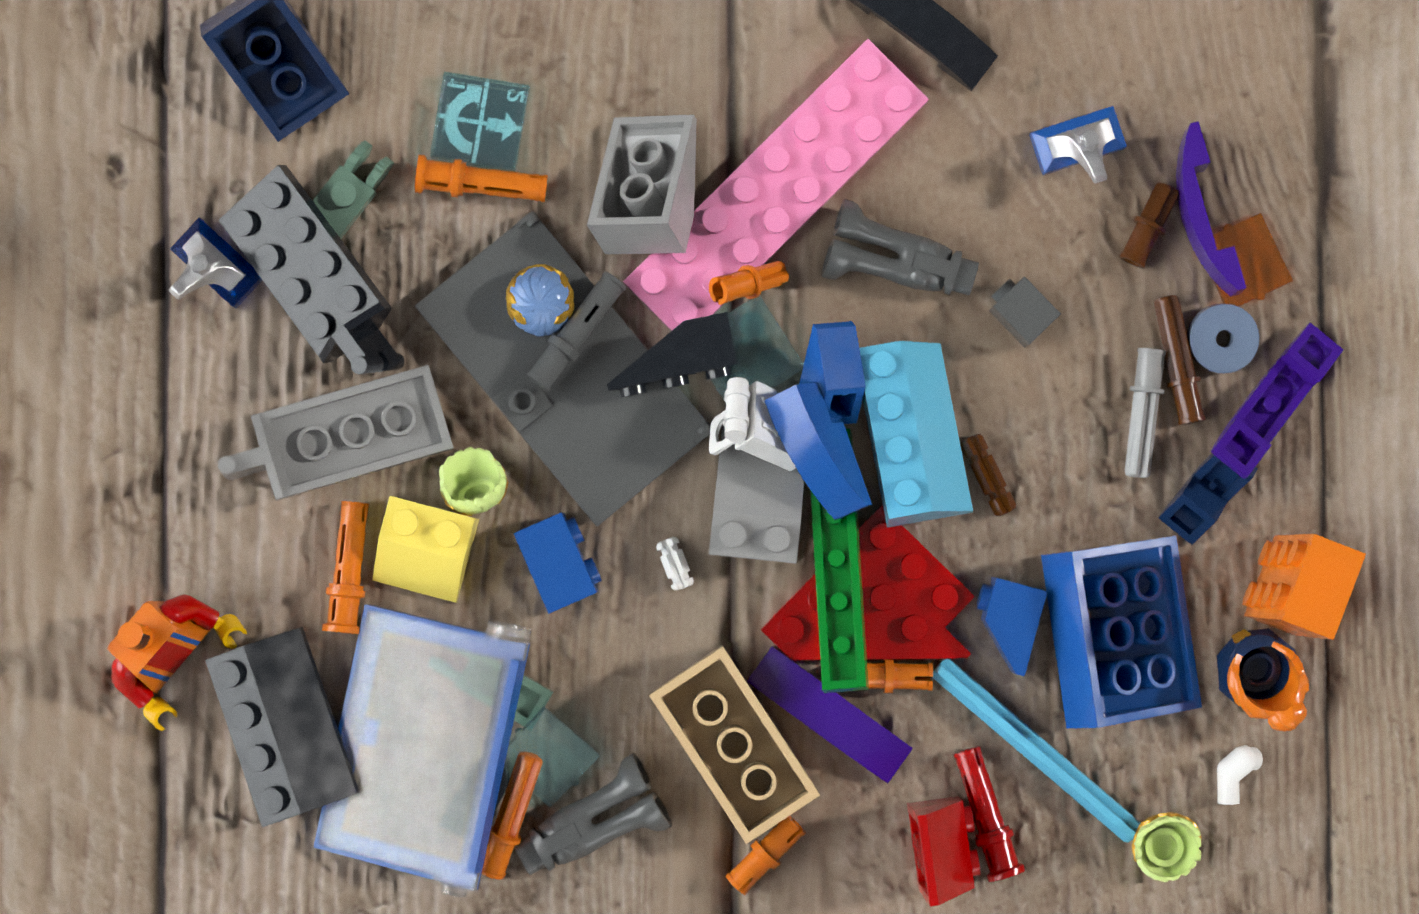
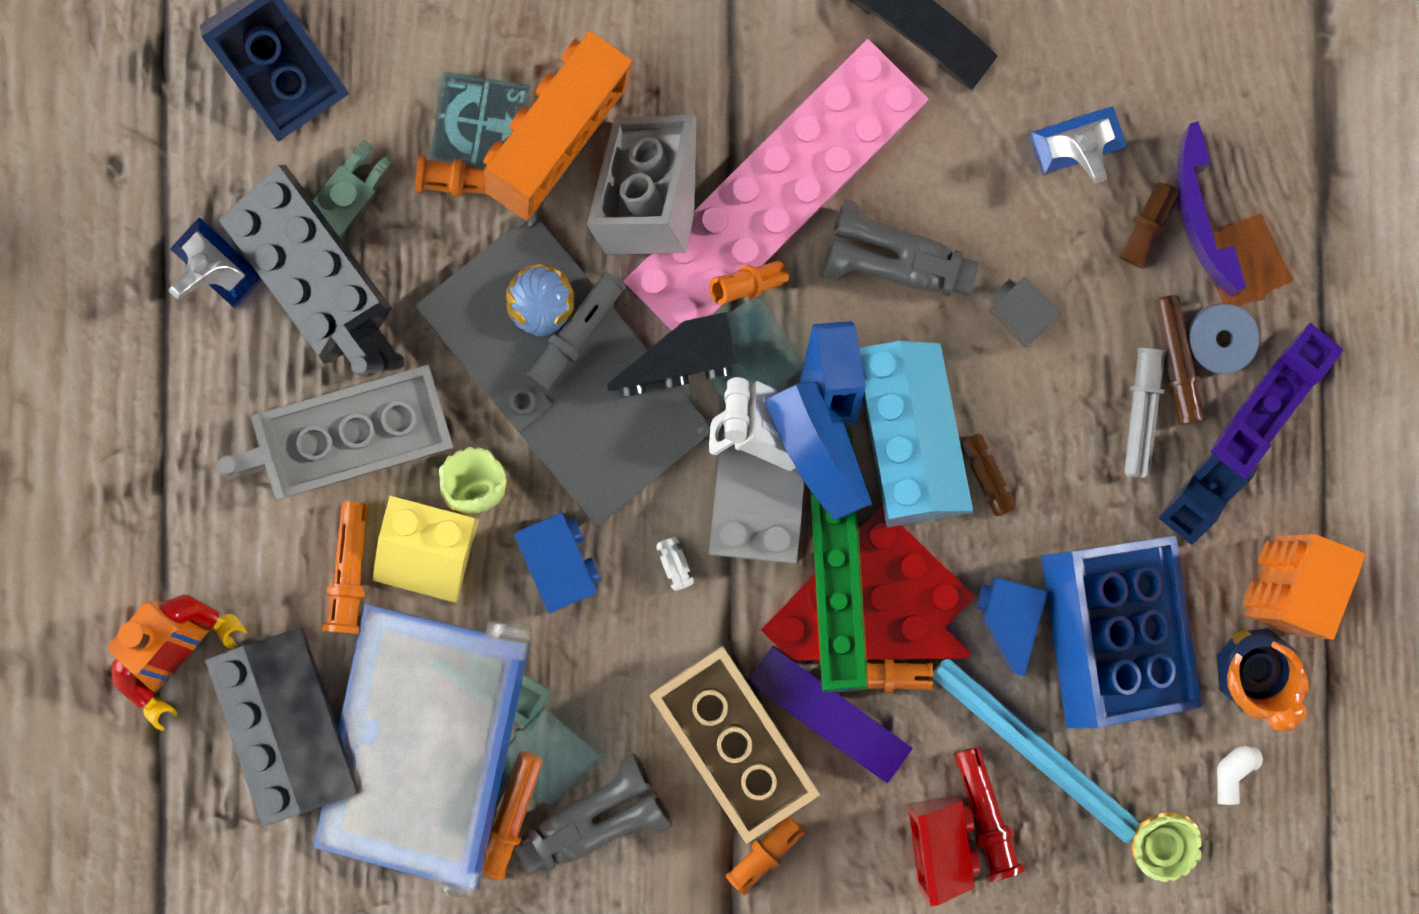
none -> orange brick [483,30,633,222]

